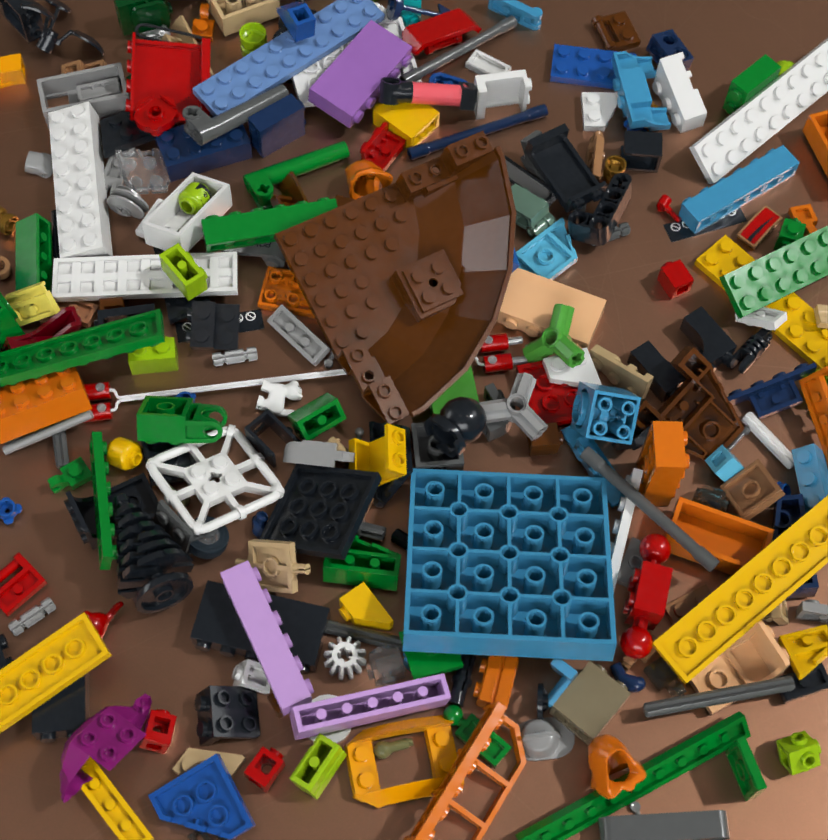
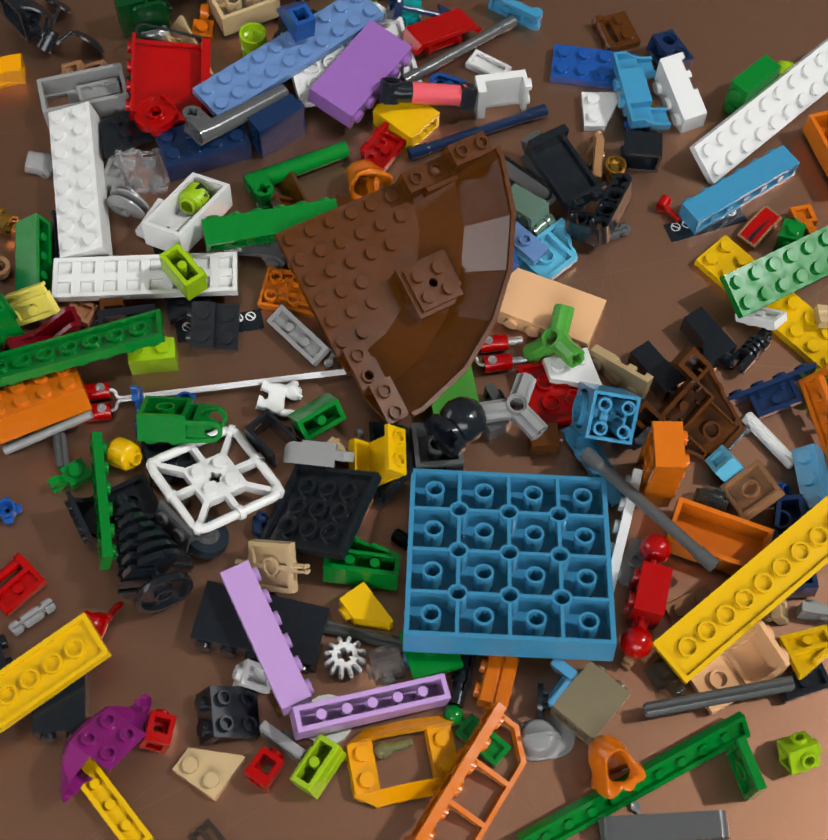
blue plate [148,753,256,840] -> none
light grey axle [212,347,258,366] -> none
dark grey axle [356,519,386,541] -> none
dark blue arm [610,662,646,693] -> none
red brick [657,259,694,300] -> none
none -> blue helmet [130,386,144,437]
none -> light grey plate [259,720,307,763]
none -> medium blue plate [514,221,549,265]

